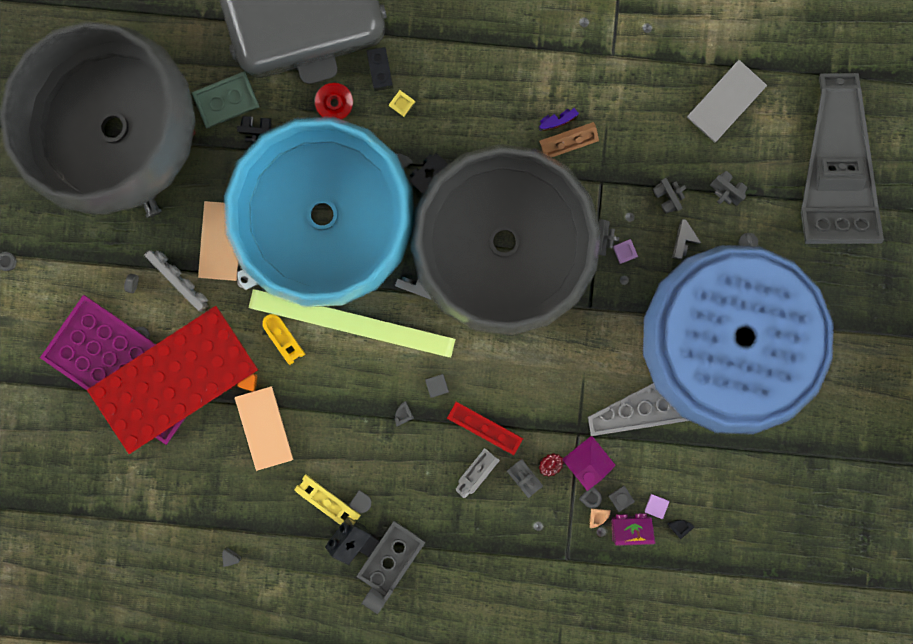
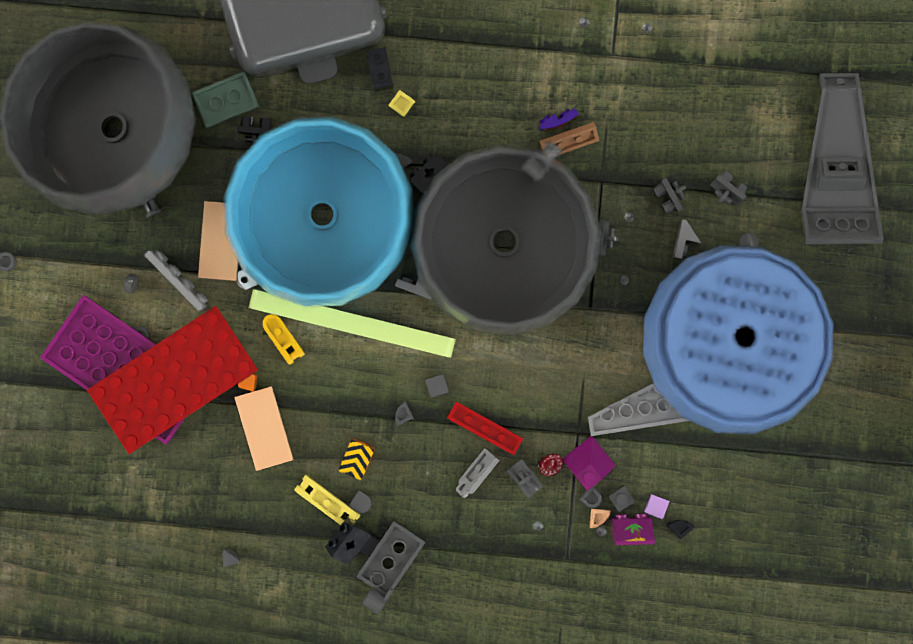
red dish [315,83,353,120] -> none
lavender tile [613,239,638,264] -> none
light grey tile [687,60,767,143] -> none
none -> piece [339,438,376,480]
none -> dark grey connector [522,141,561,182]

